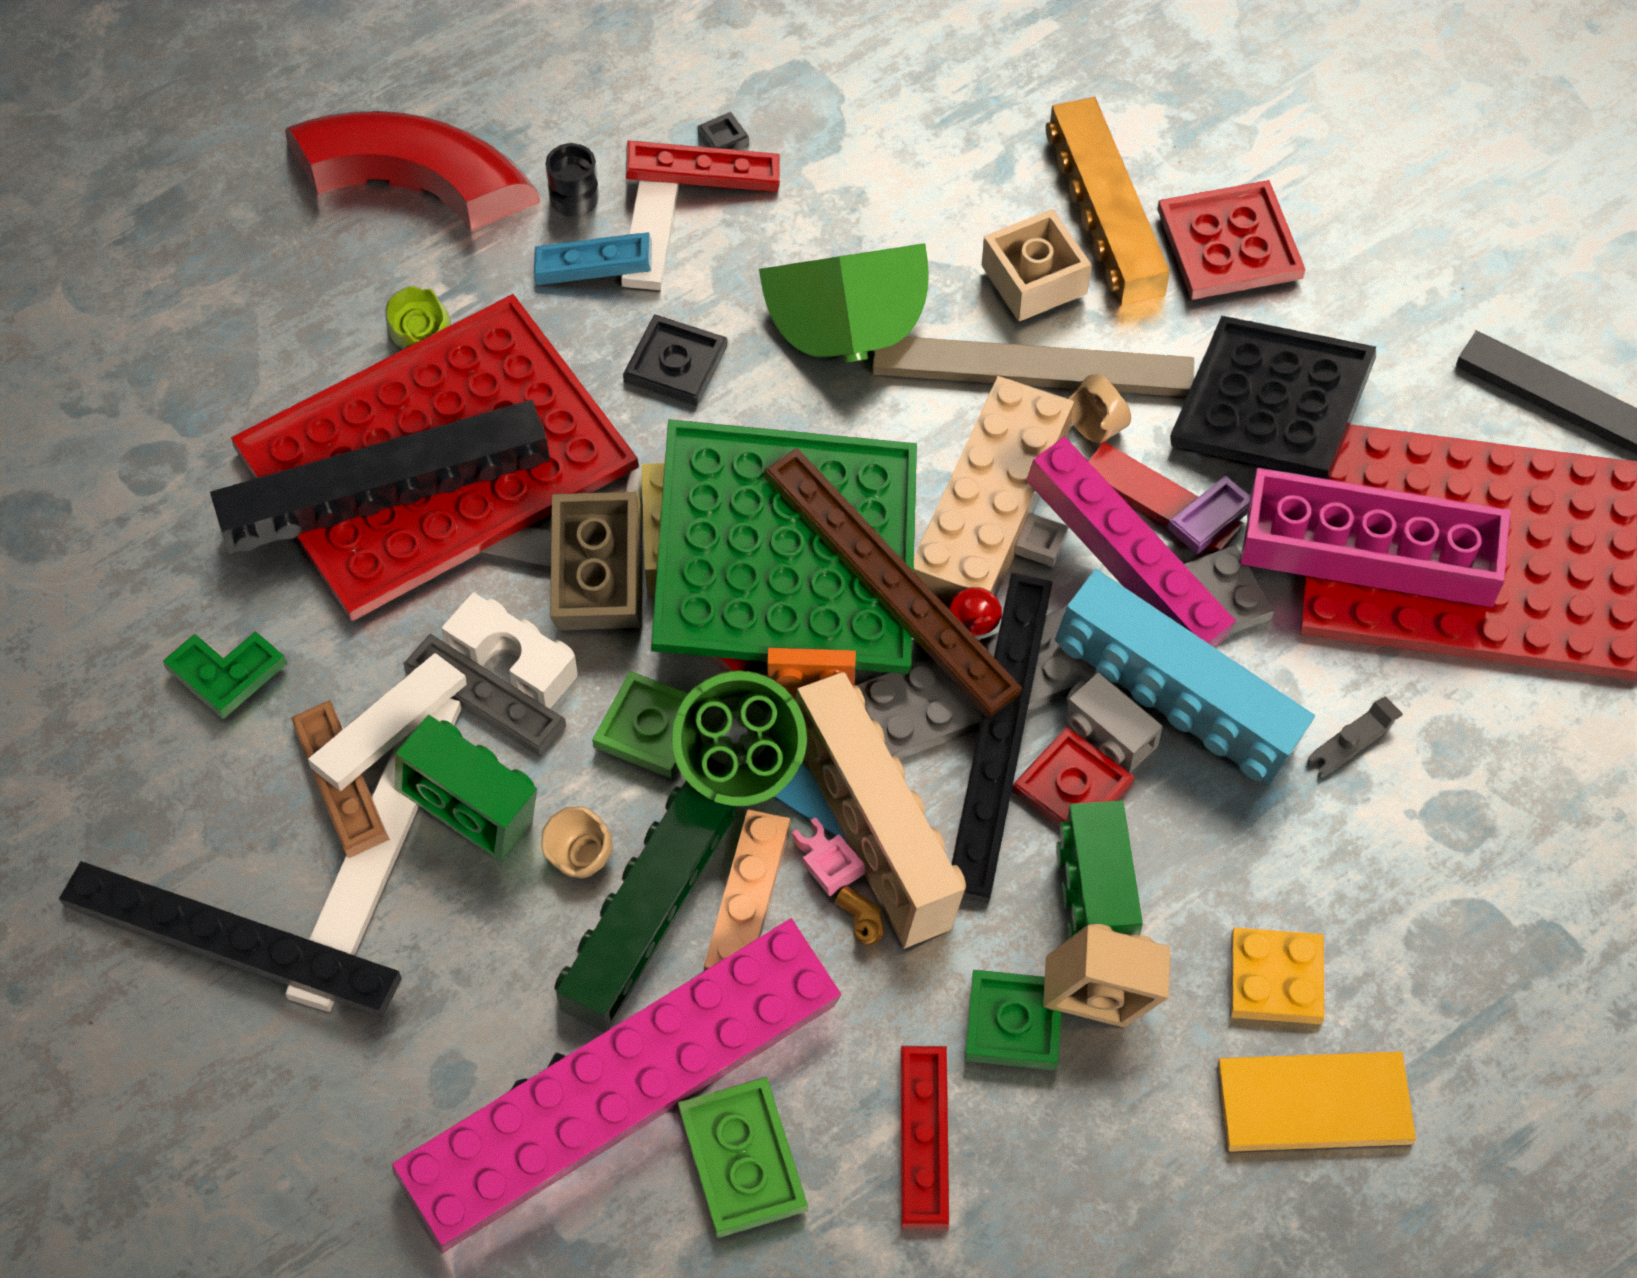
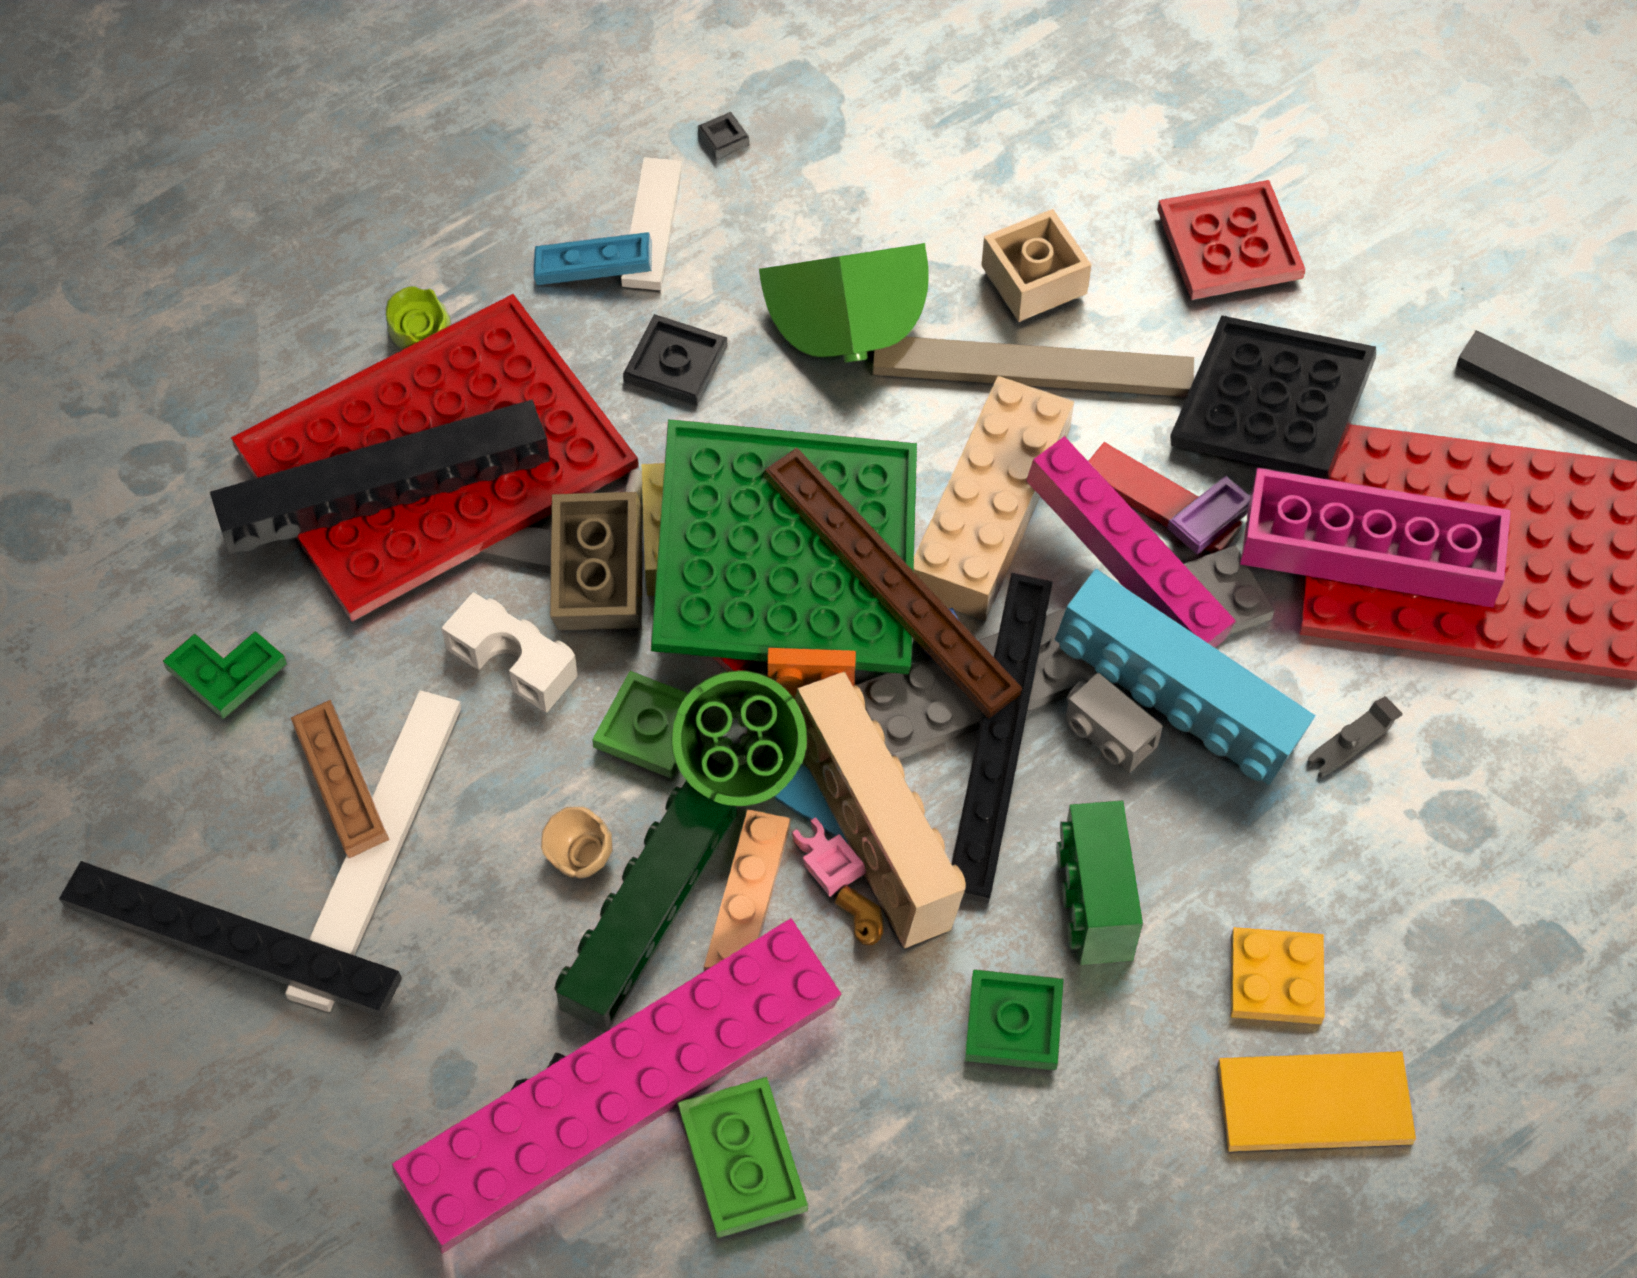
red brick [285,111,541,231] -> none
white tile [308,653,467,791] -> none
green brick [394,714,537,862] -> none
dark grey tile [403,633,566,757] -> none
black wheel [545,143,599,217] -> none
red tile [626,140,780,192] -> none
red tile [901,1046,949,1230] -> none
red hat [949,587,1002,636] -> none
red tile [1012,726,1135,827] -> none
light grey plate [1014,513,1068,567] -> none
tan brick [1043,924,1170,1028] -> none
brick [1045,96,1170,306] -> none
tan hair [1068,374,1131,444] -> none

